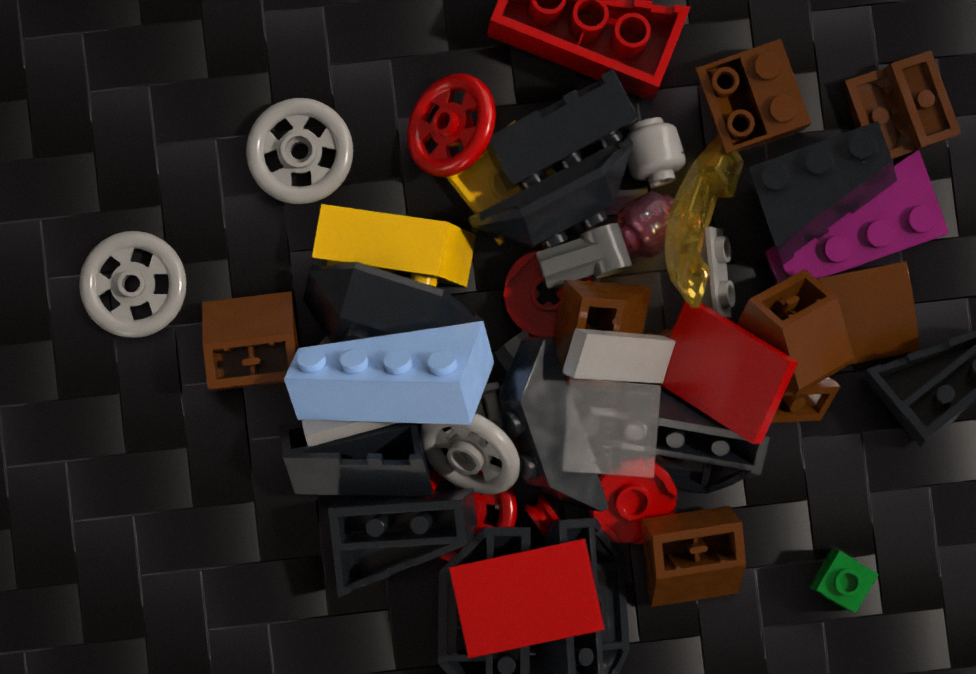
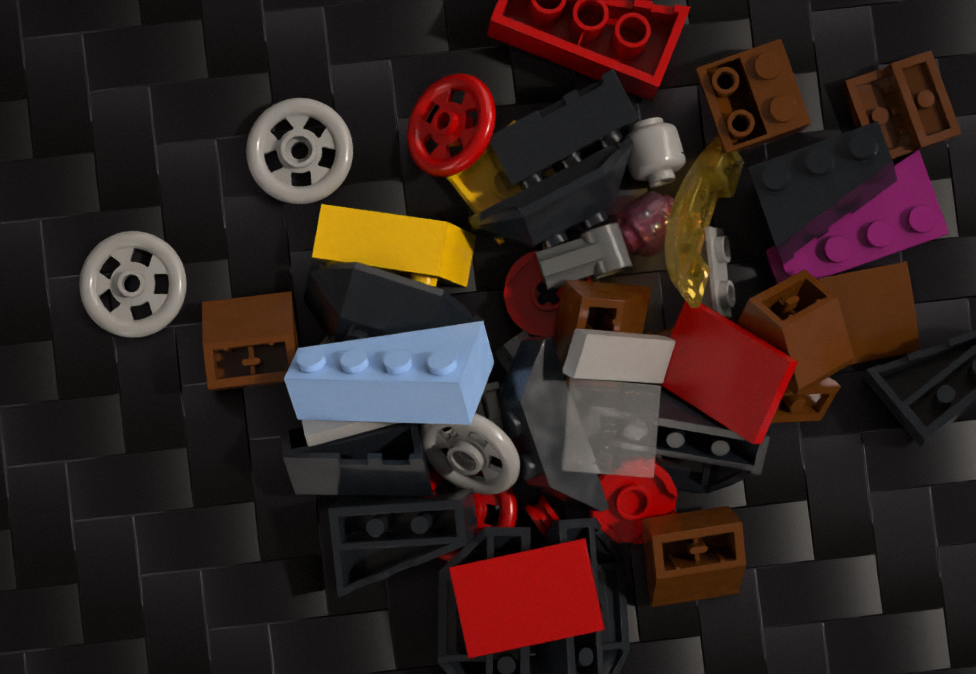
green brick [809,549,879,614] -> none

